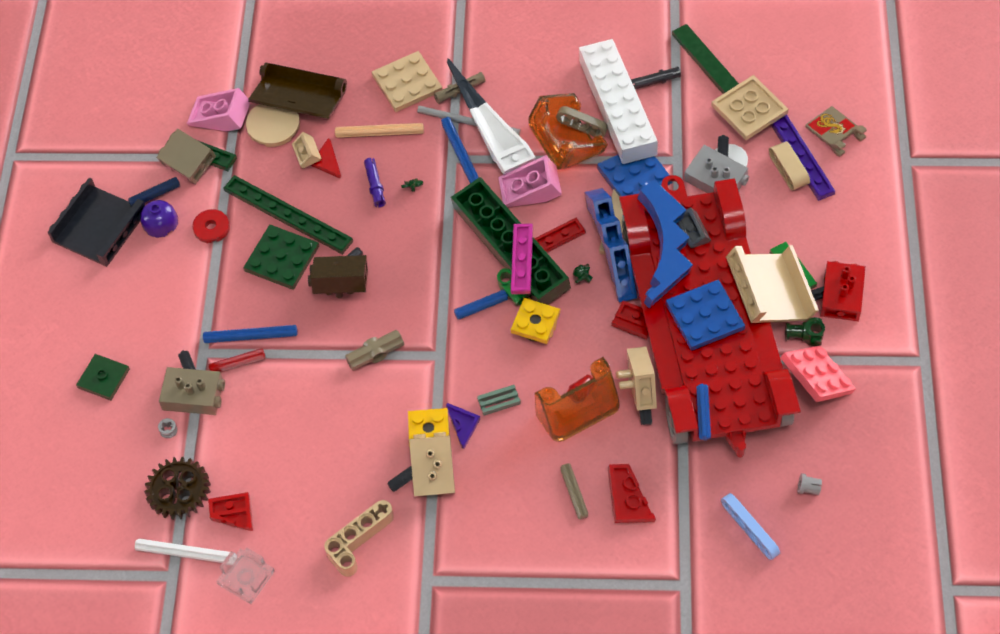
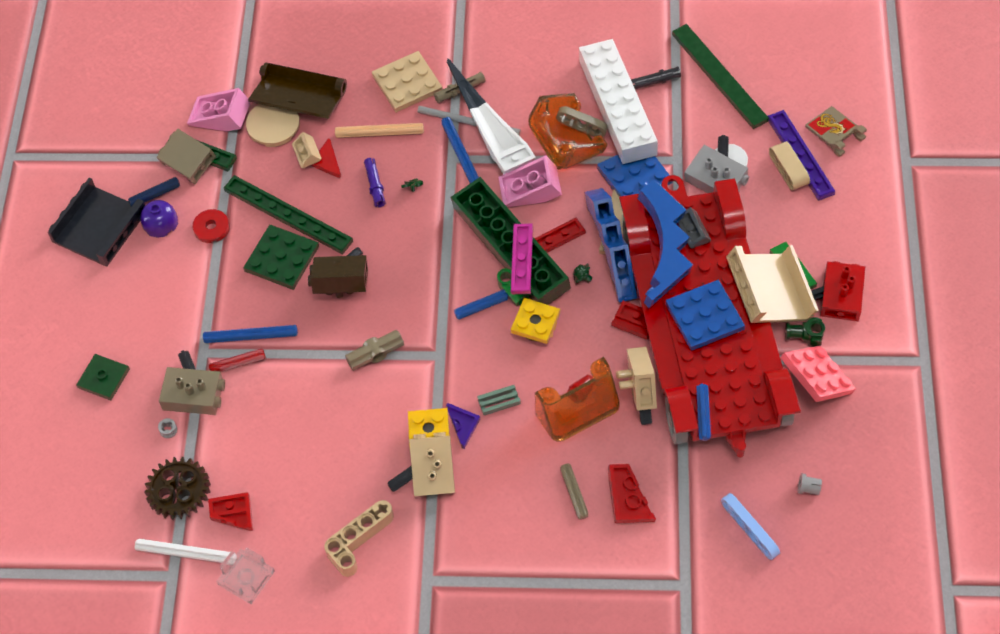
tan plate [711,75,789,140] -> none

